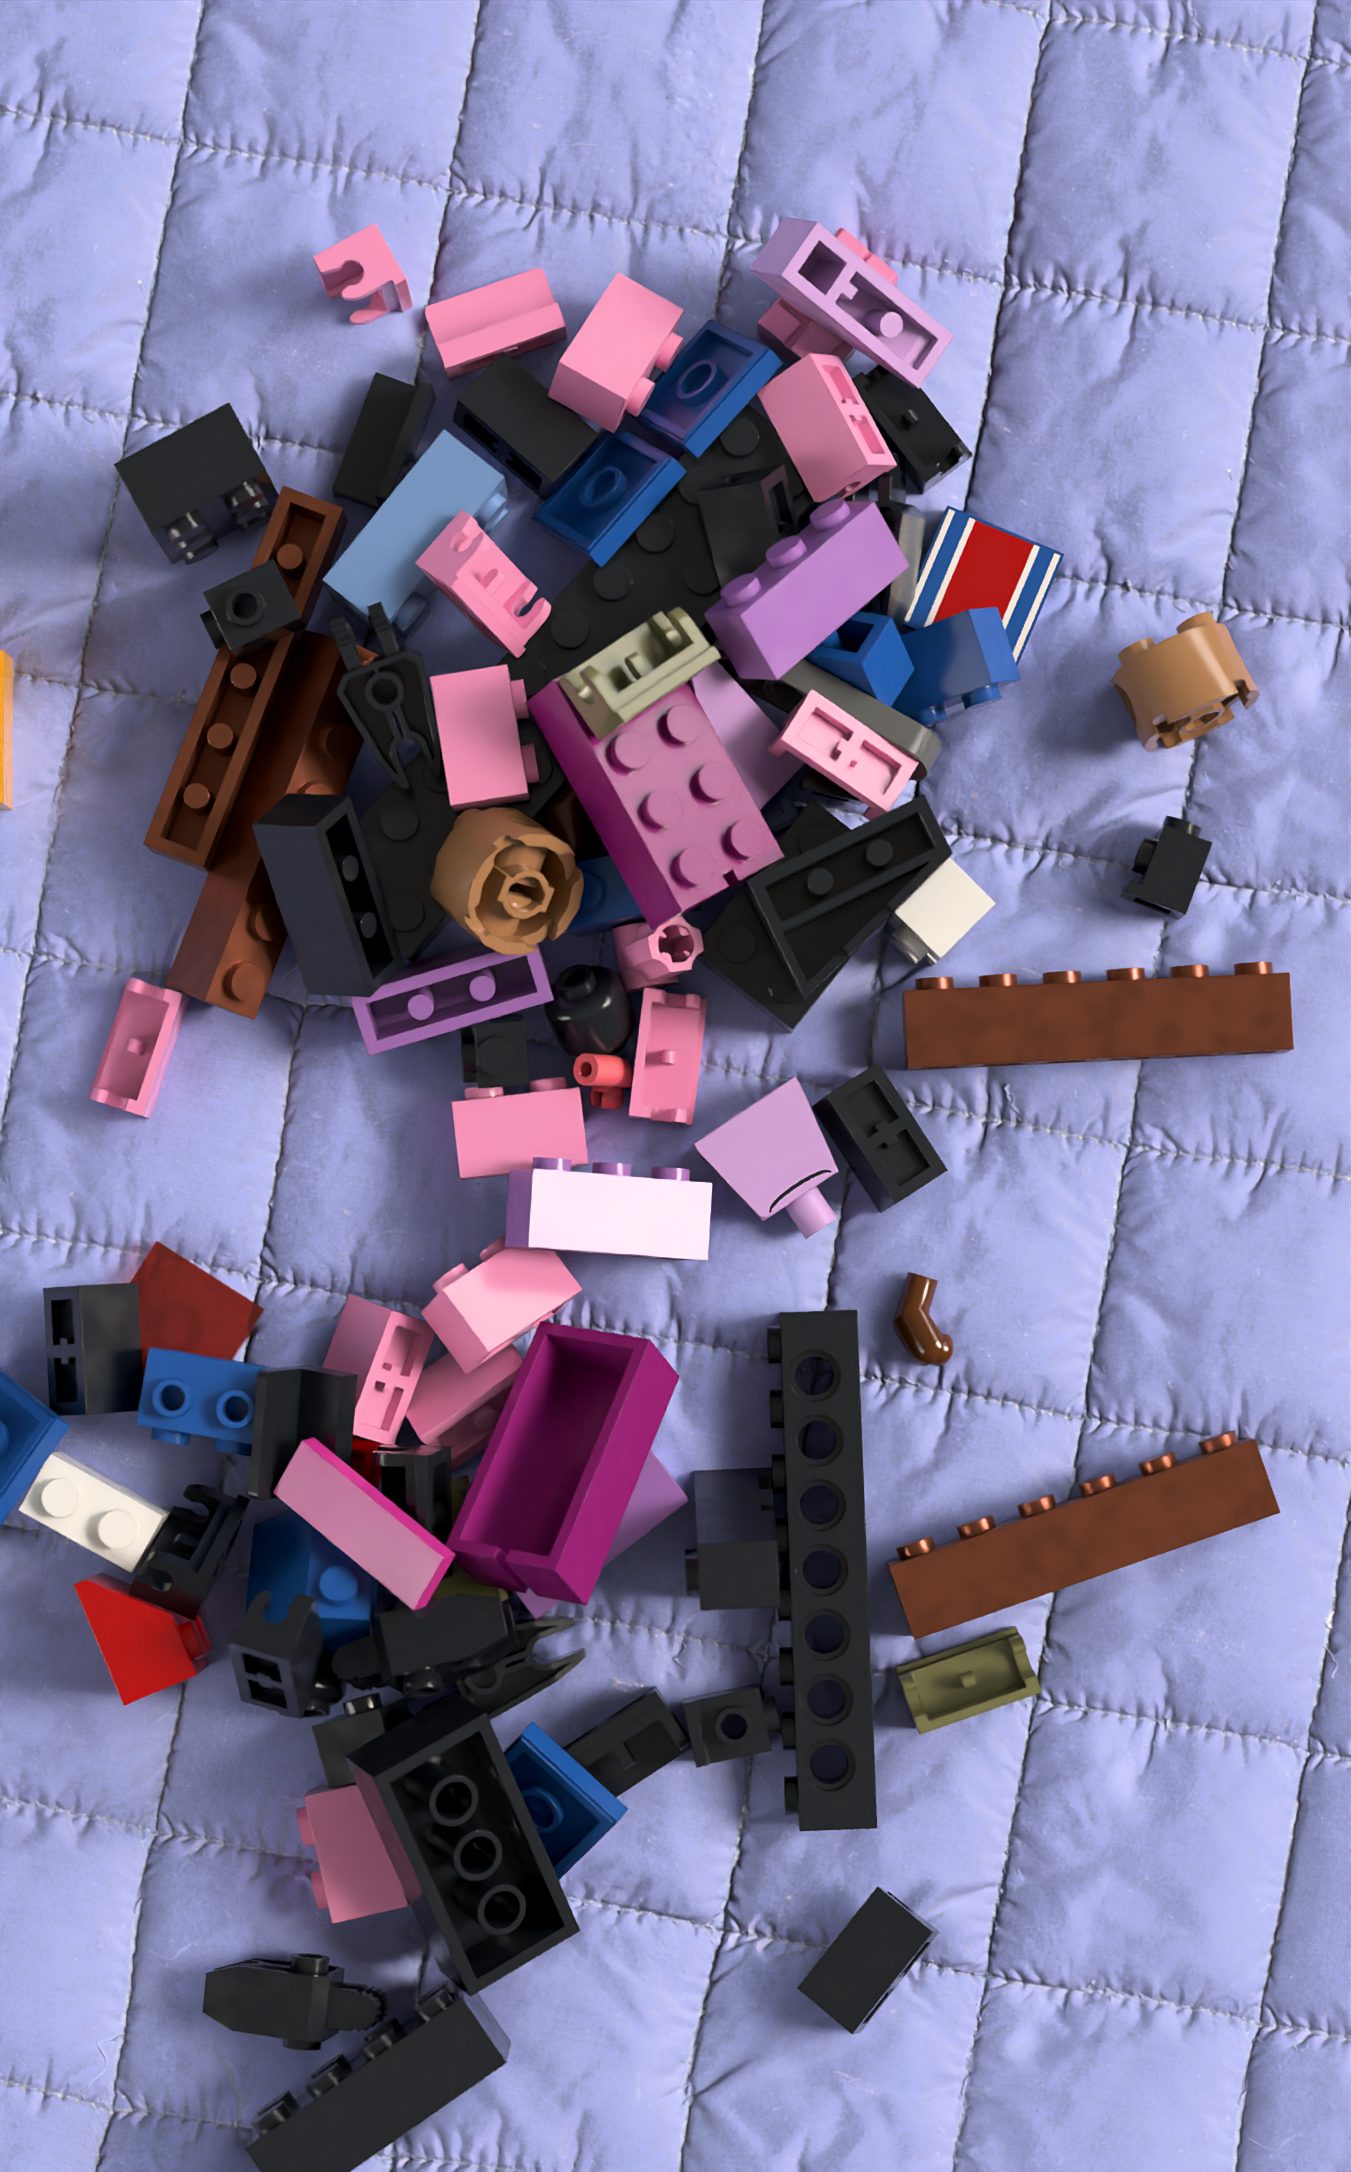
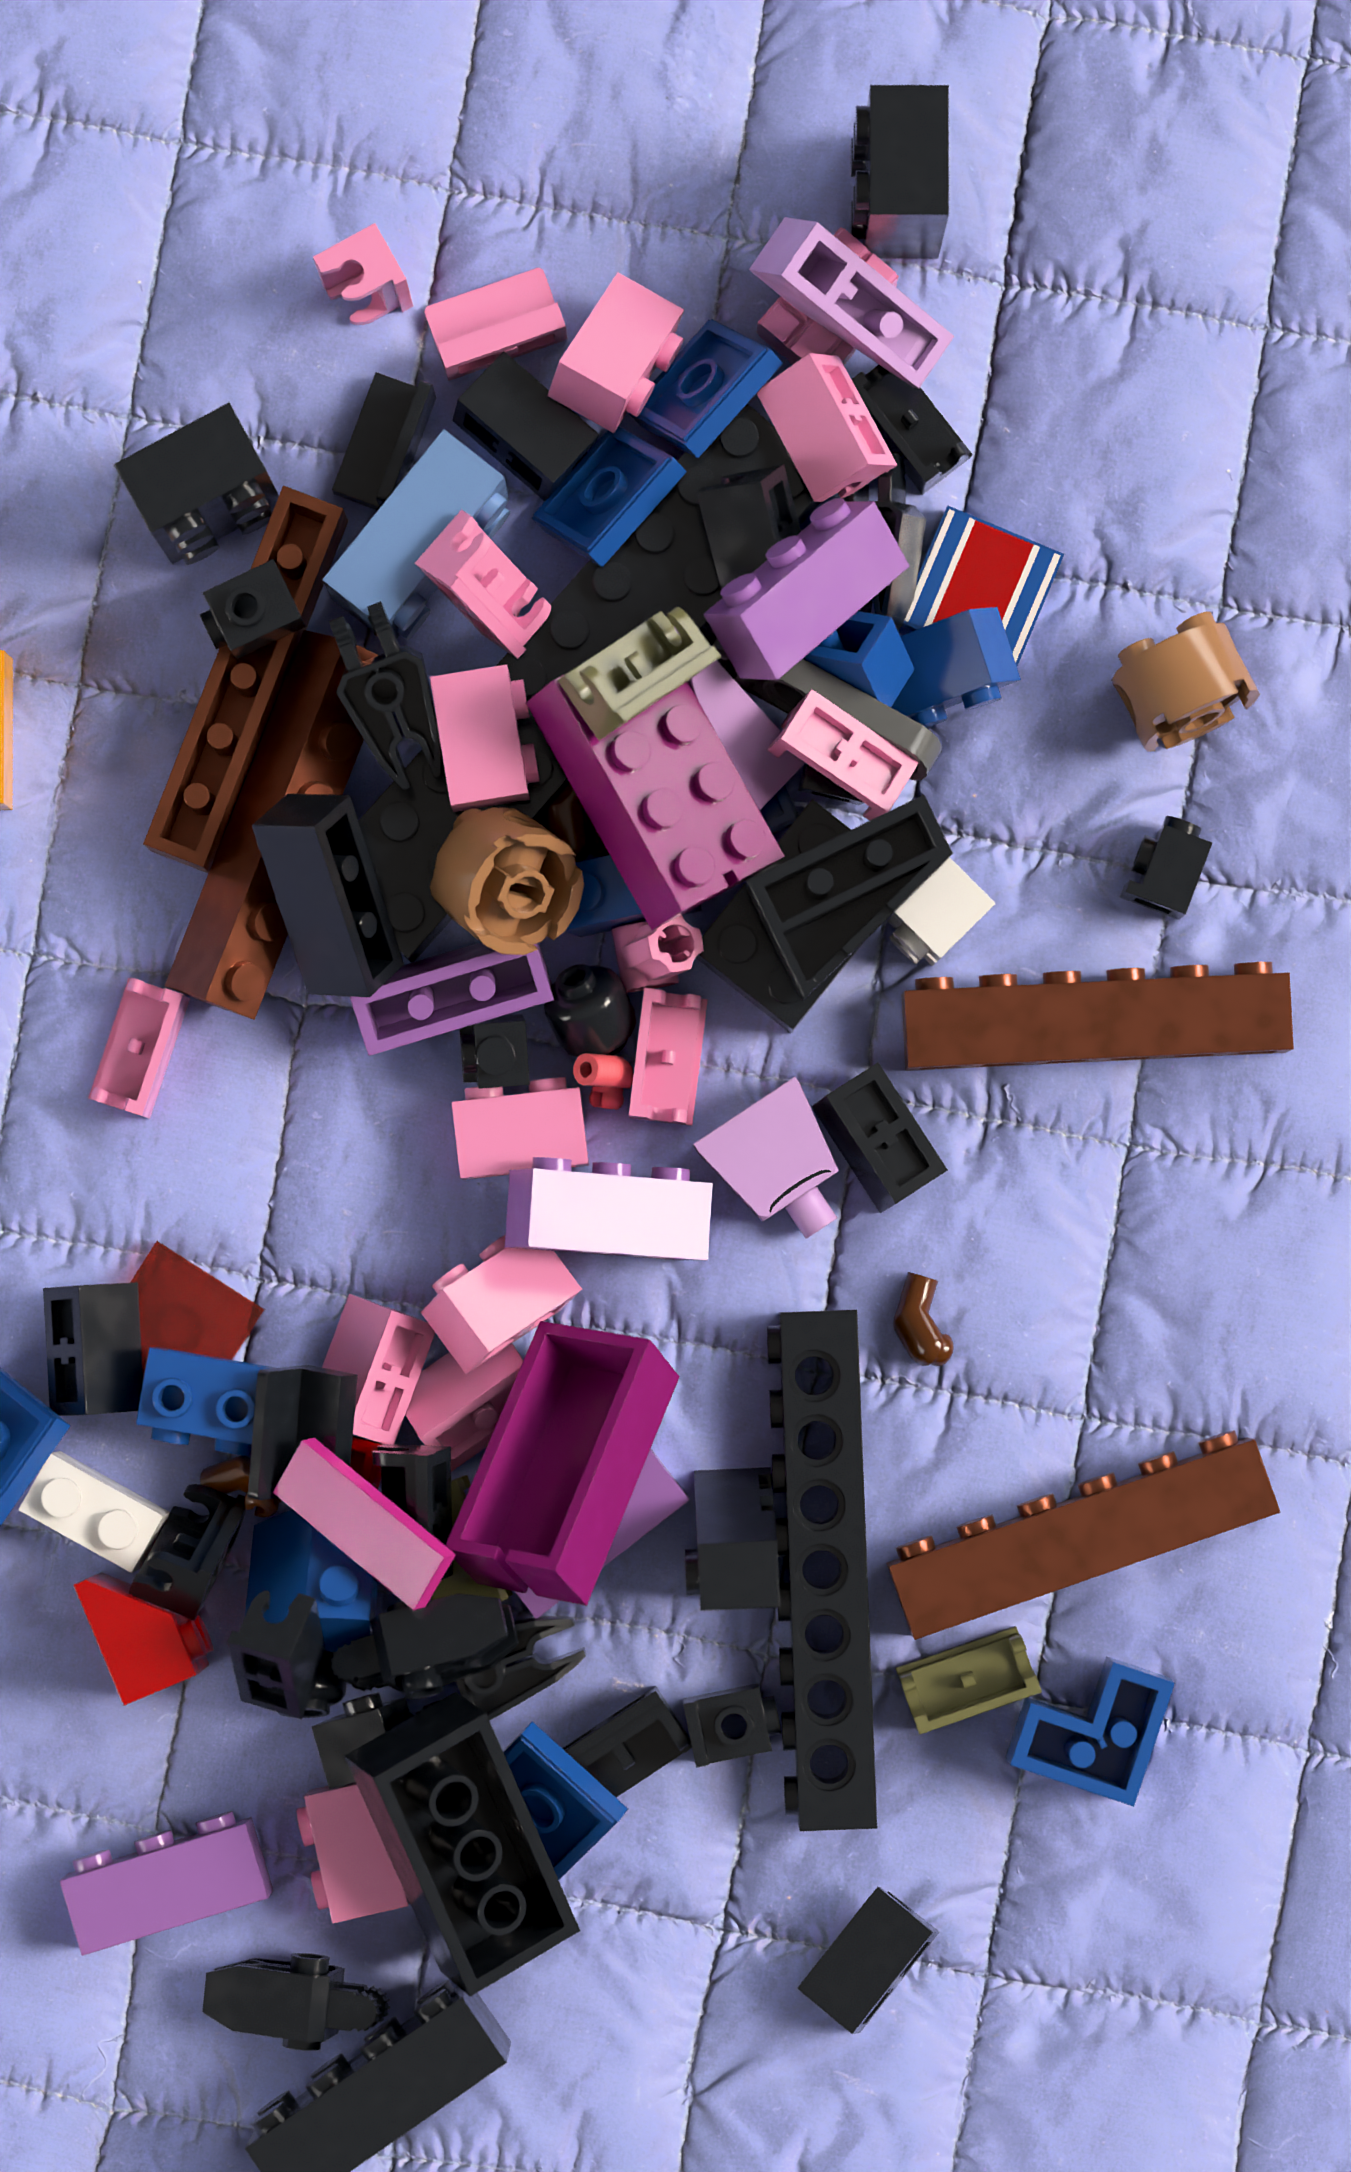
none -> medium lavender brick [60,1811,274,1956]
none -> reddish brown arm [200,1455,282,1518]
none -> black brick [851,85,949,259]
none -> blue brick [1005,1656,1175,1807]

